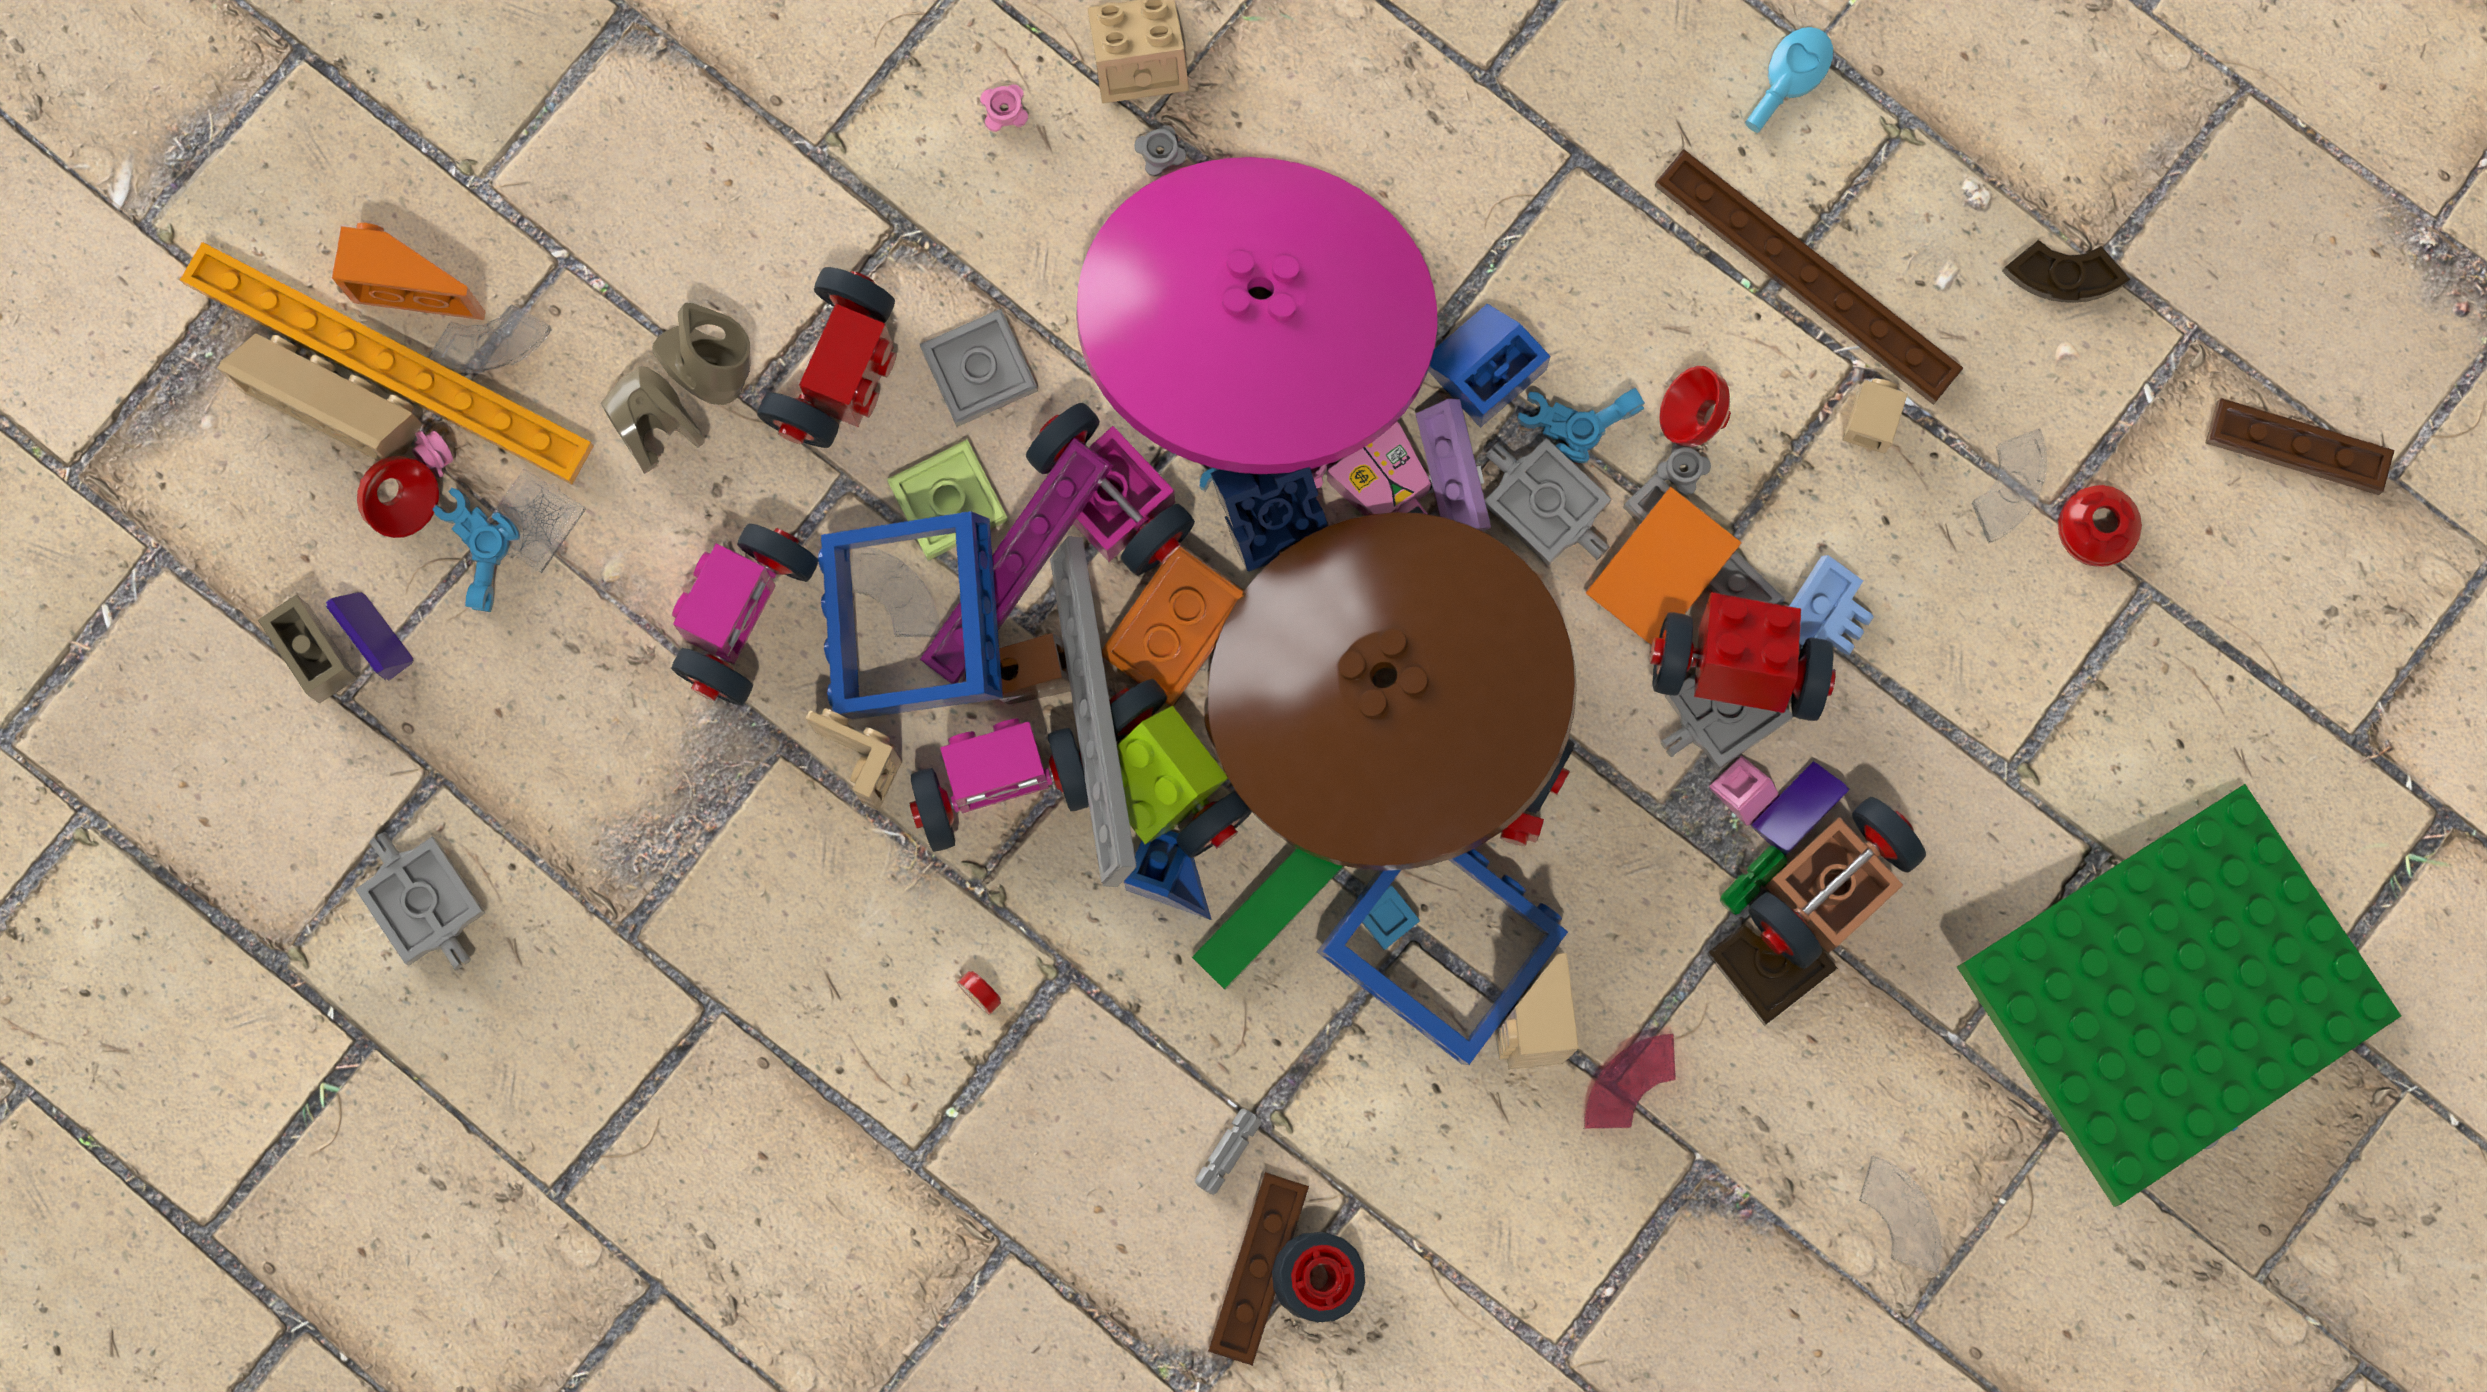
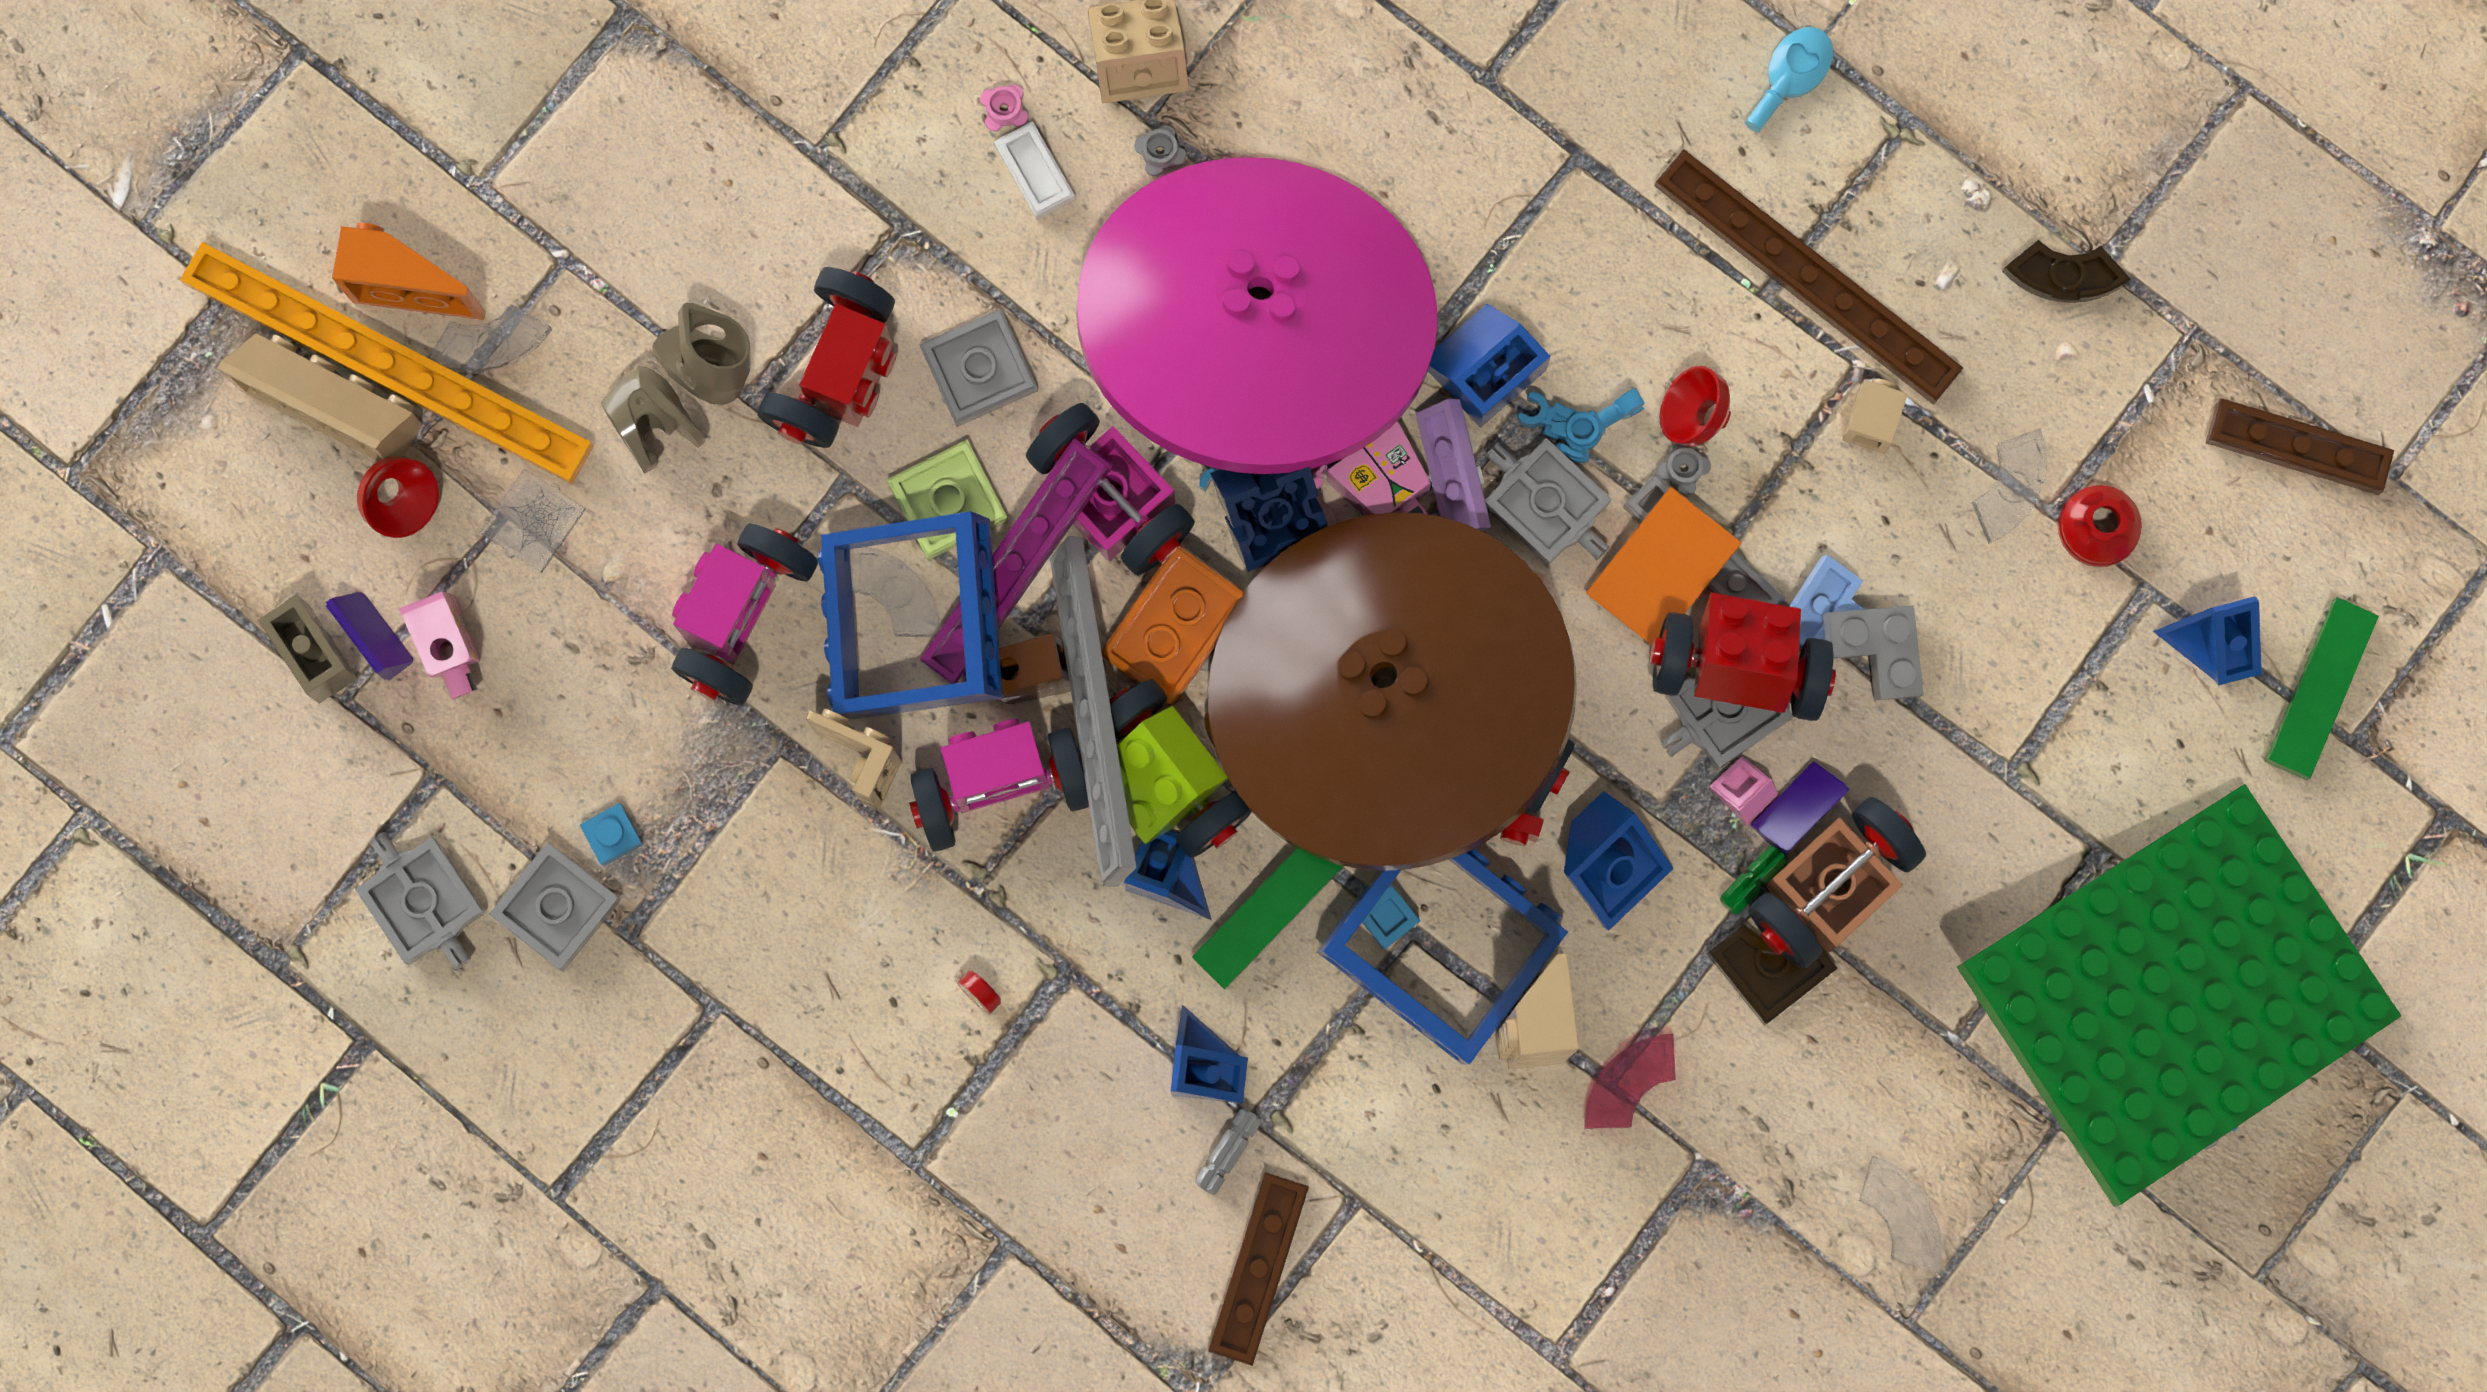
bright pink plate [412,431,453,478] -> none
dark azure piece [433,488,521,612] -> none
wheel [1272,1232,1366,1323] -> none
none -> bright pink torso [399,591,480,700]
none -> light grey plate [489,842,621,972]
none -> dark azure plate [580,803,644,867]
none -> white tile [994,121,1075,221]
none -> blue slope [1171,1005,1248,1103]
none -> blue slope [1564,791,1674,931]
none -> light grey plate [1822,606,1924,701]
none -> blue slope [2153,596,2262,686]
none -> green tile [2264,597,2379,781]

